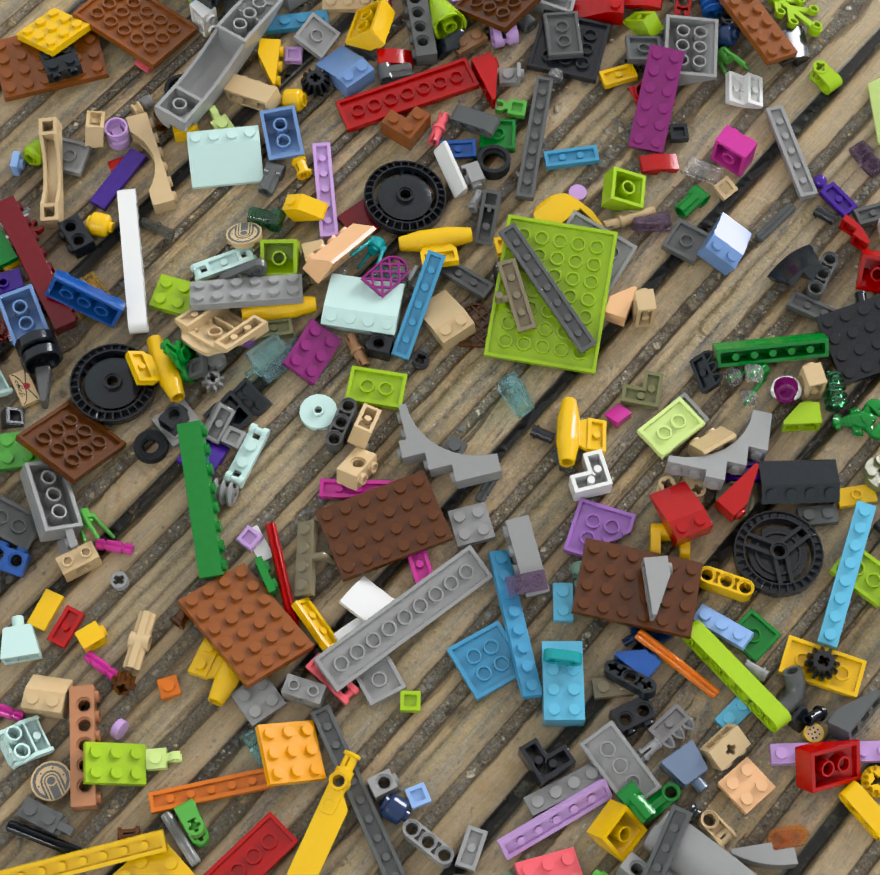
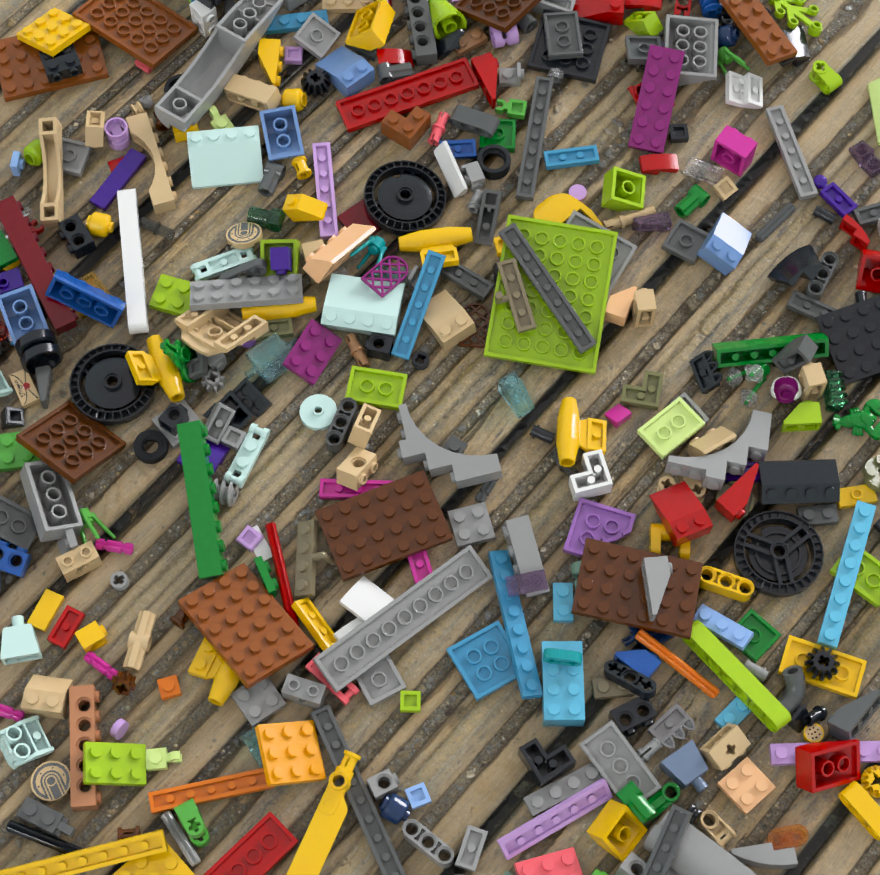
yellow plate [598,63,638,89] -> none
none -> dark purple brick [270,247,292,275]
none -> dark grey slope [771,334,818,373]

